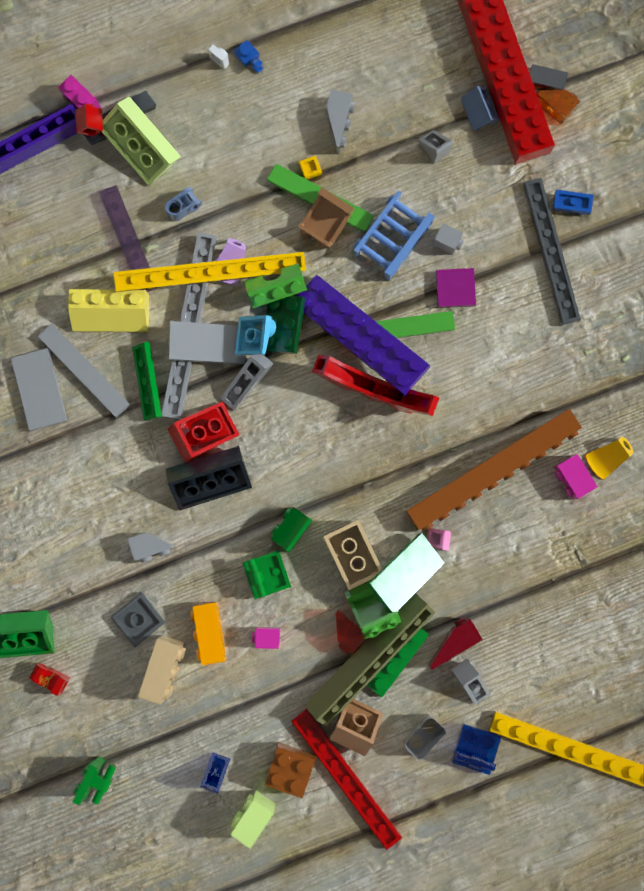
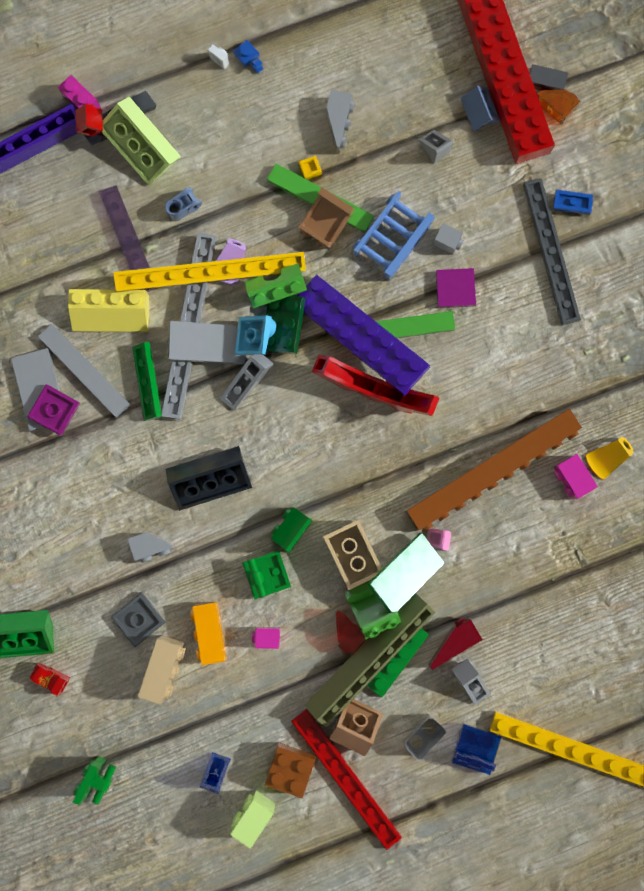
red slope [167,401,240,463] -> none
none -> magenta tile [27,384,80,436]

